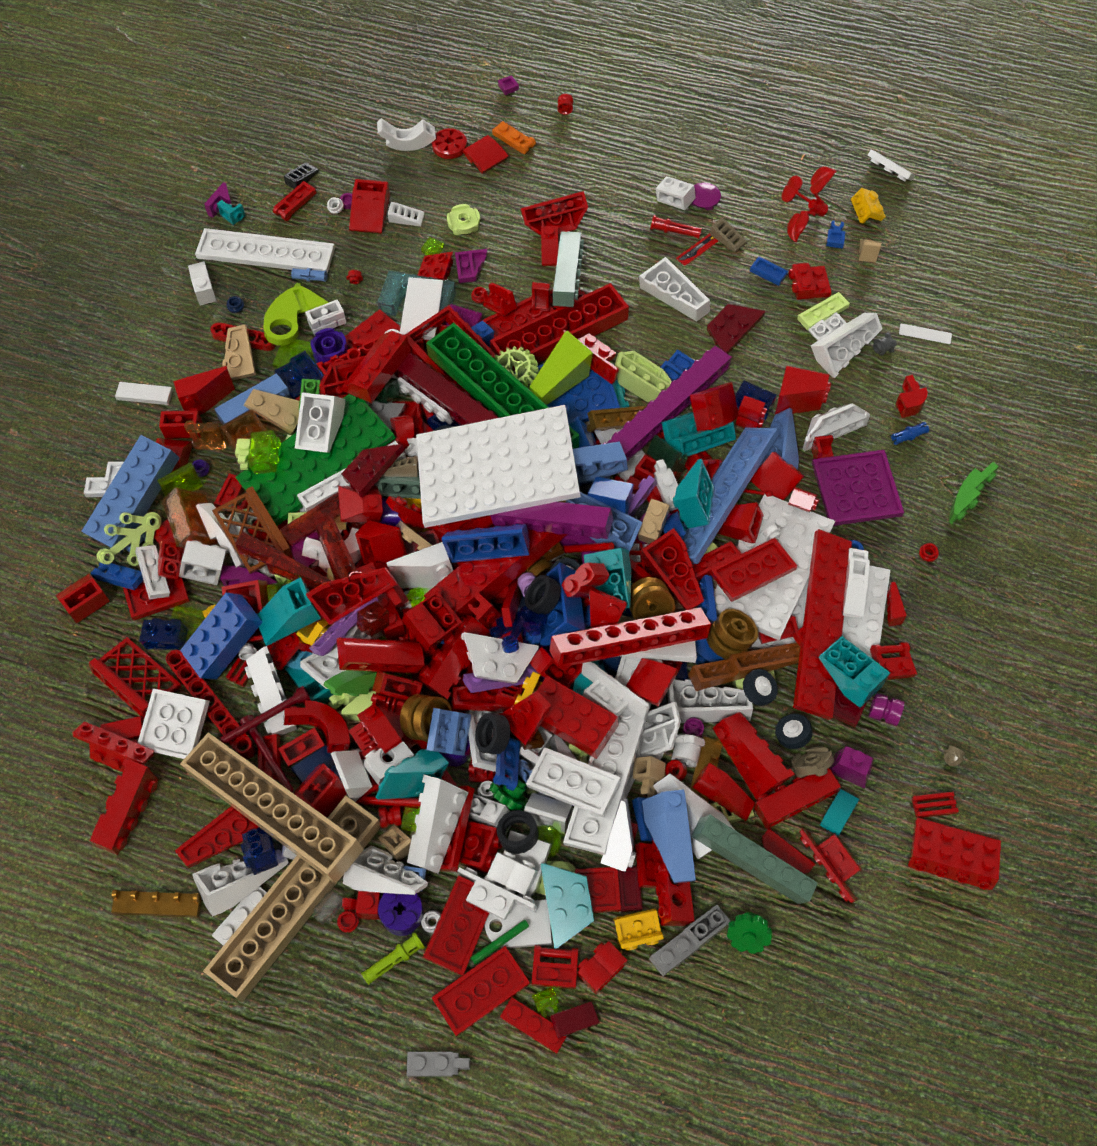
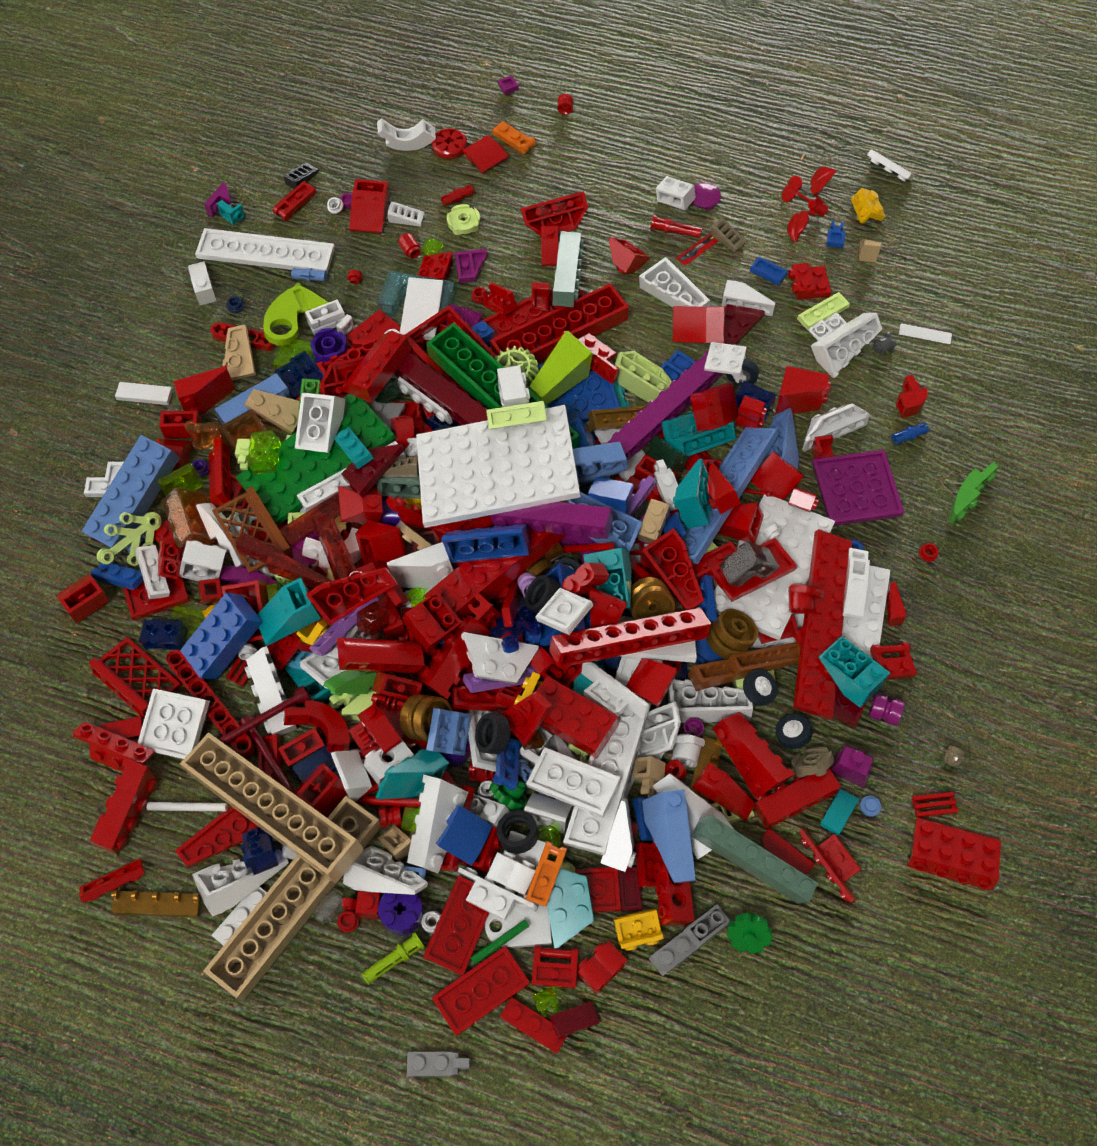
none -> red plate [79,858,145,903]
none -> white bar [147,802,228,812]
none -> red brick [198,578,233,605]
none -> red panel [209,437,231,508]
none -> teal plate [333,427,374,469]
none -> white tile [336,314,354,336]
none -> red brick [398,233,421,259]
none -> blue slope [436,804,492,866]
none -> red pin [441,184,474,207]
none -> yellowish green plate [486,401,547,430]
none -> white brick [497,365,530,407]
none -> orange plate [525,841,567,907]
none -> white tile [535,588,593,635]
none -> red slope [609,237,650,274]
none -> red slope [673,306,726,343]
none -> white plate [704,342,759,387]
none -> red slope [707,462,741,515]
none -> clear smoke brick [719,541,779,587]
none -> white slope [722,280,775,316]
none -> red piece [788,584,825,614]
none -> medium blue plate [860,796,881,817]

